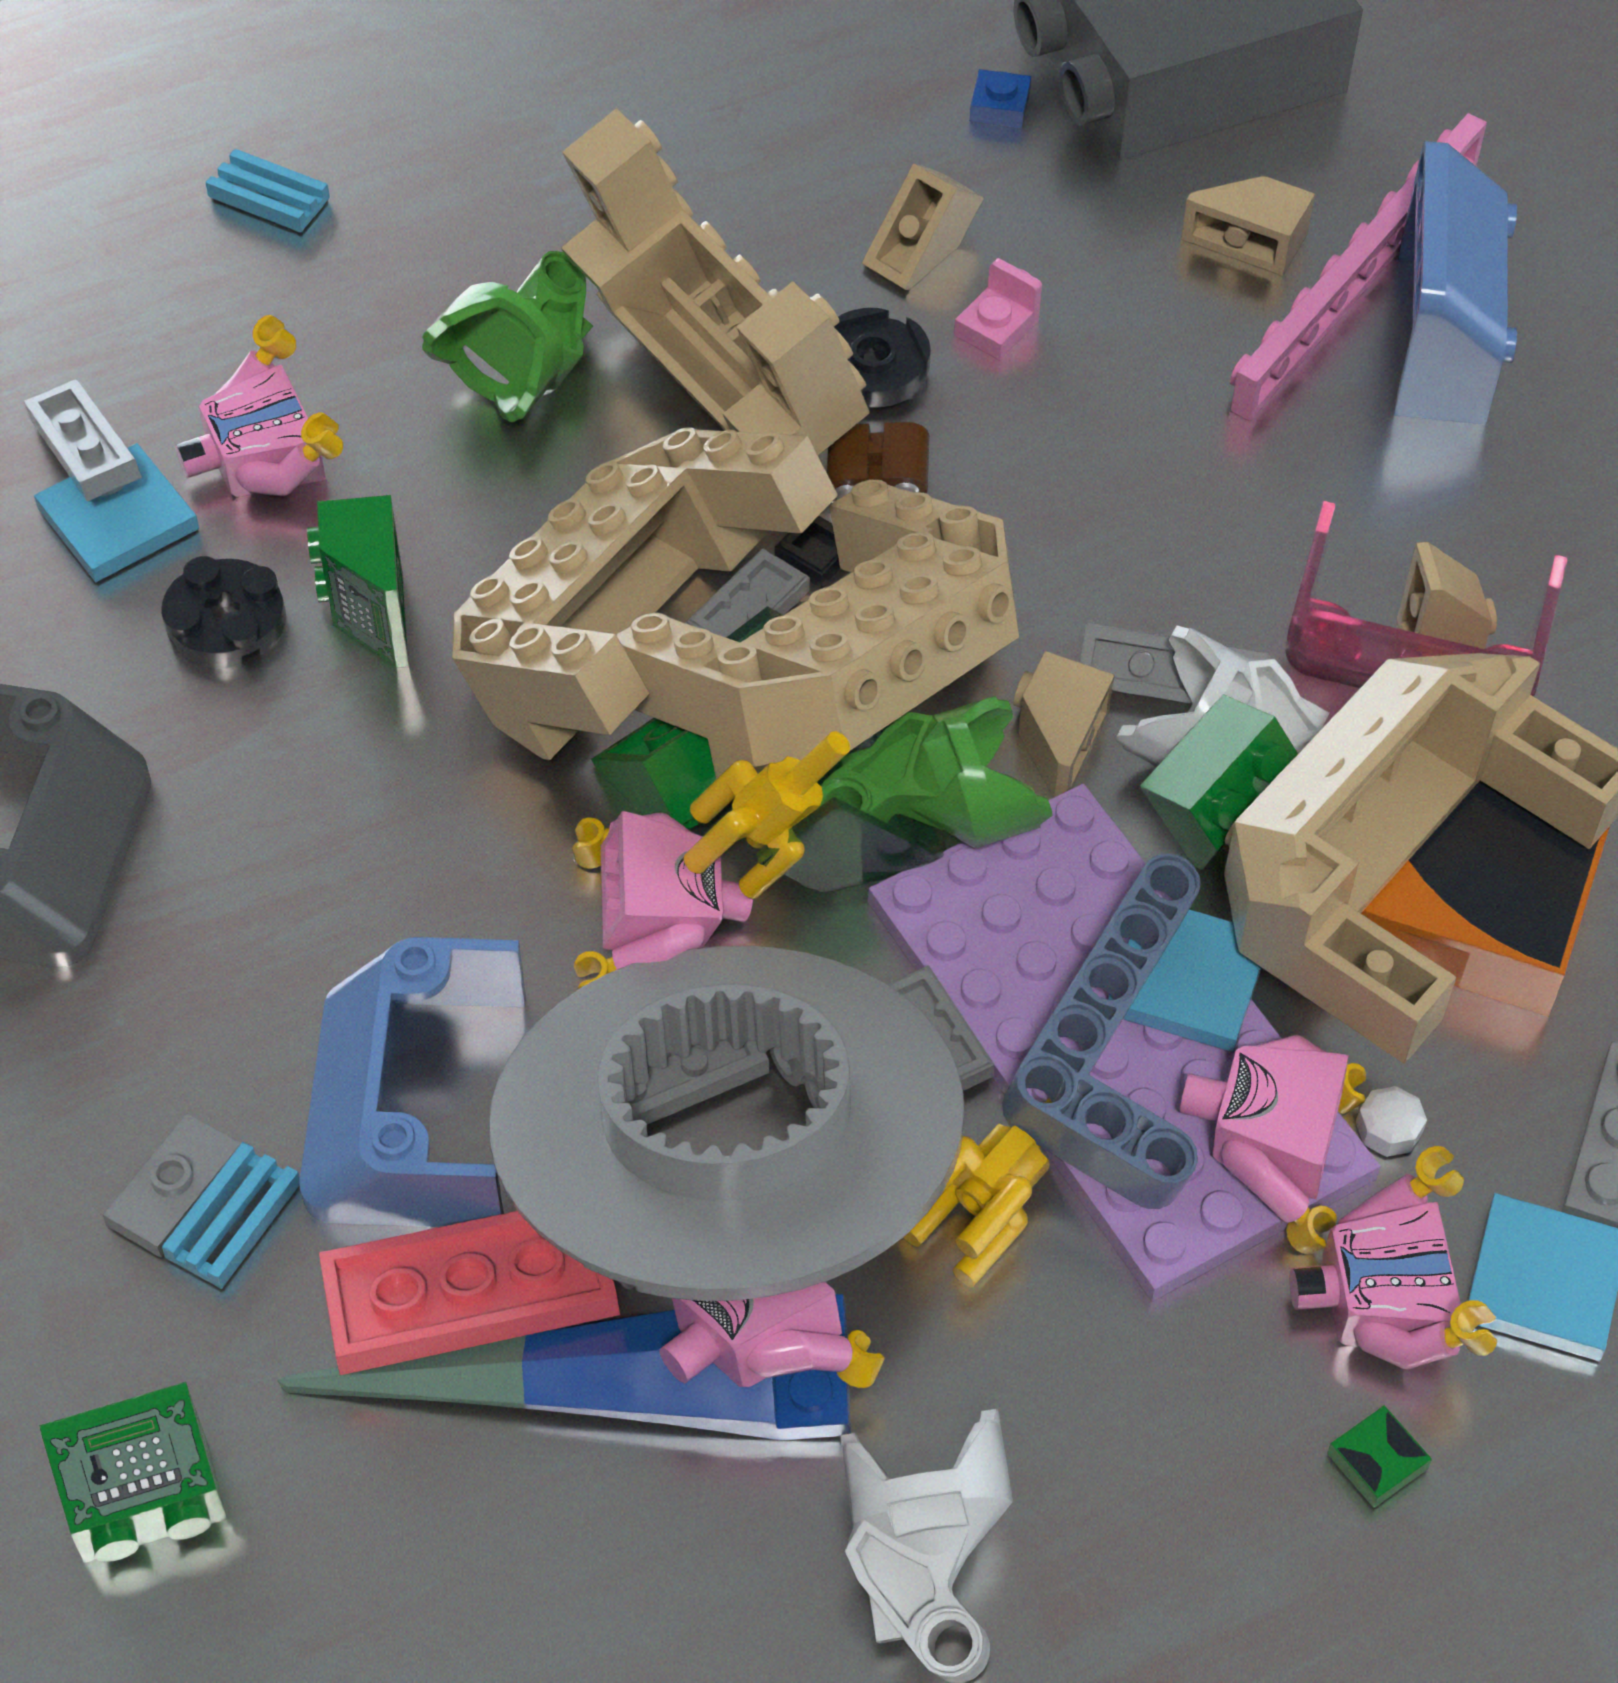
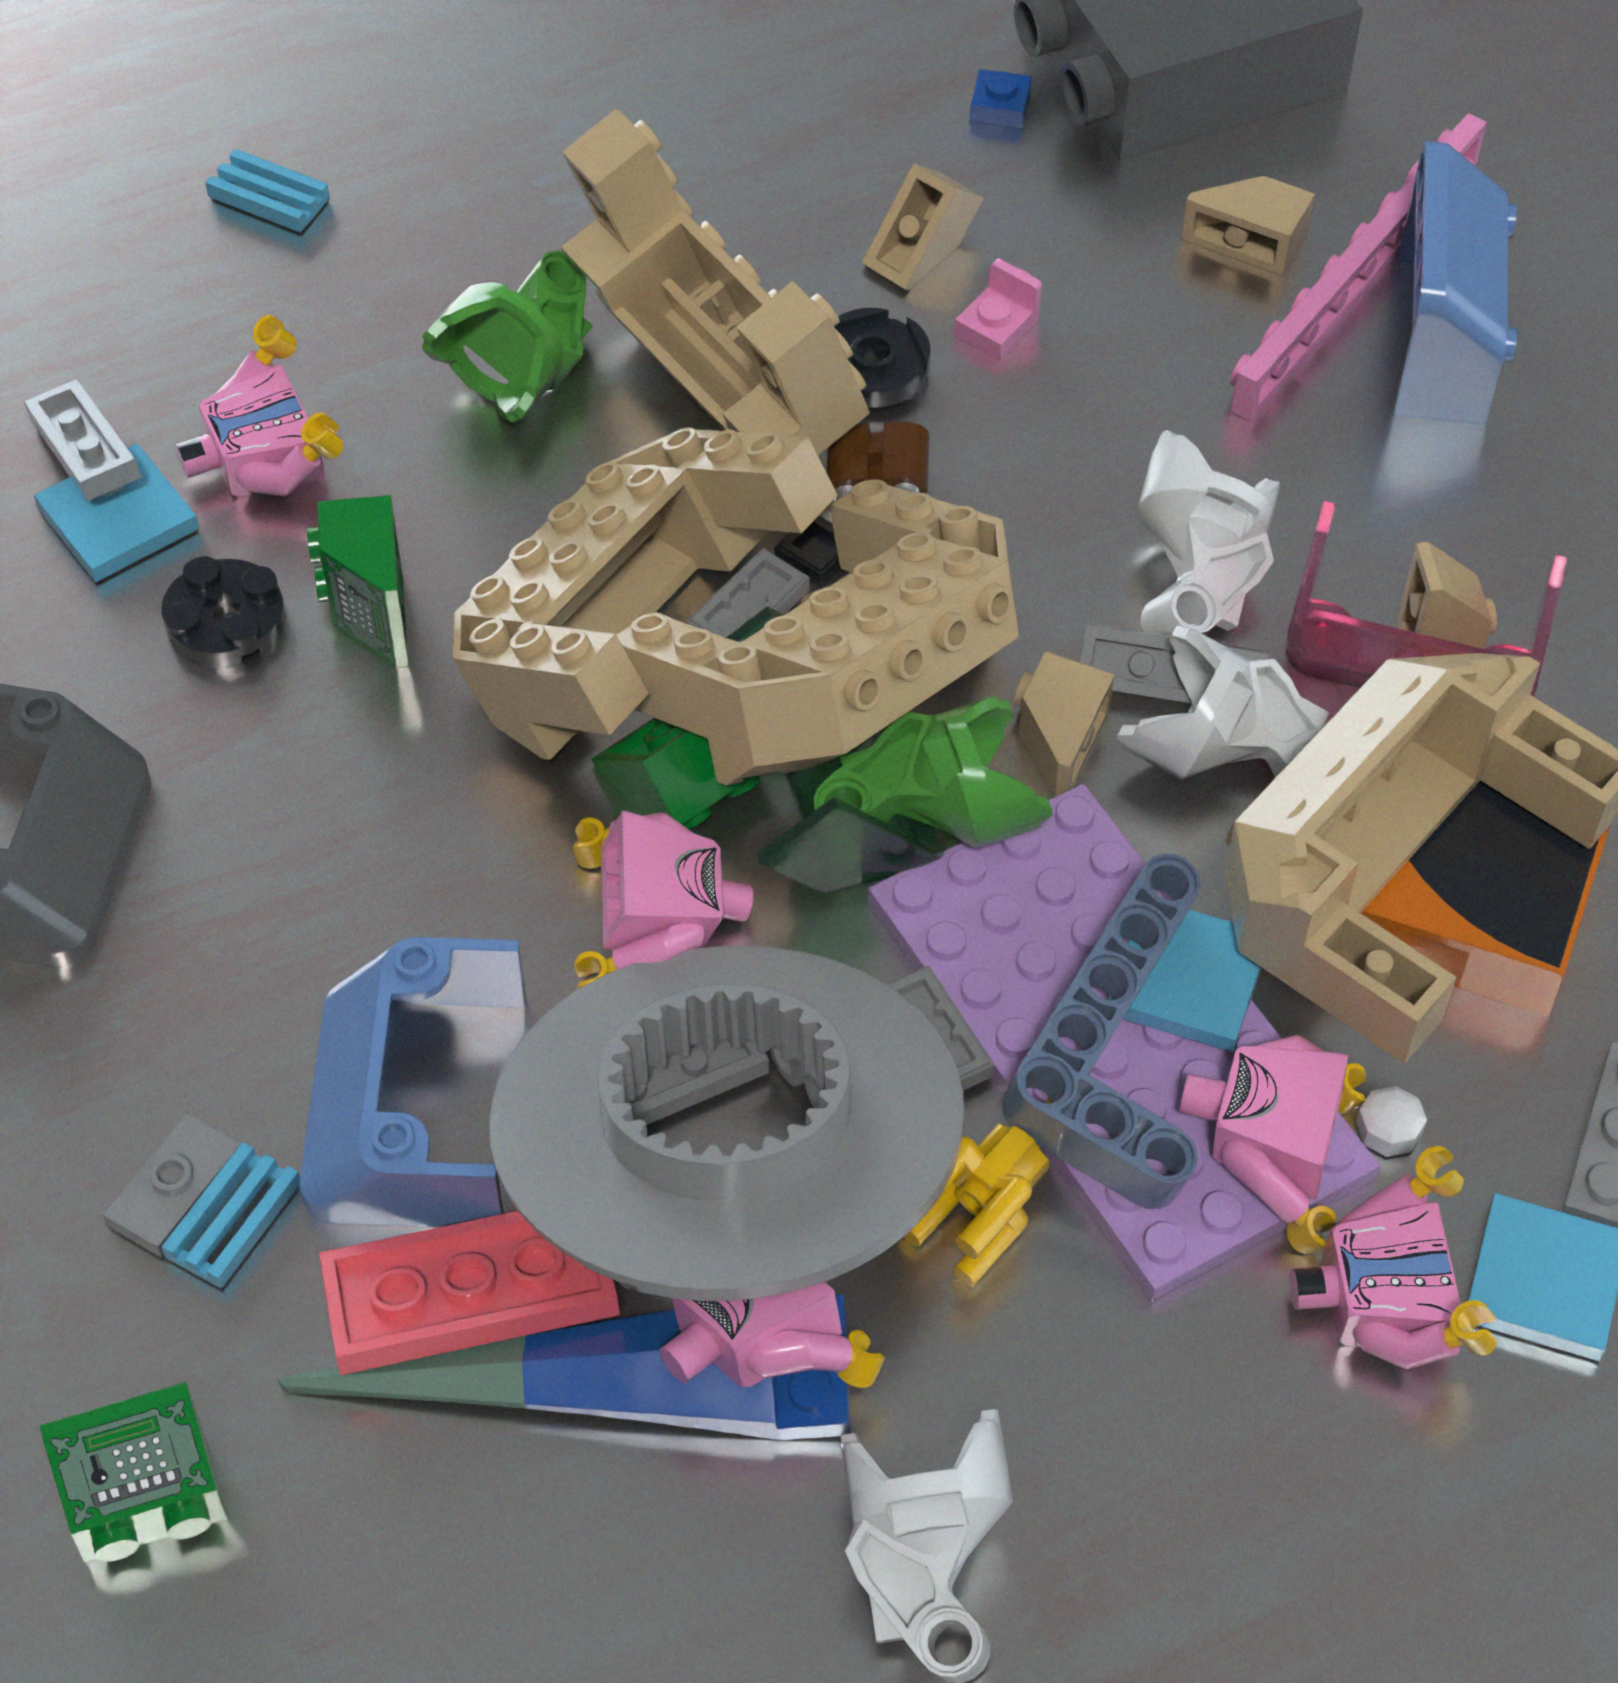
yellow plant [684,731,850,899] -> none
green slope [1140,694,1298,870] -> none
green tile [1327,1405,1432,1508] -> none
none -> white piece [1138,430,1280,636]

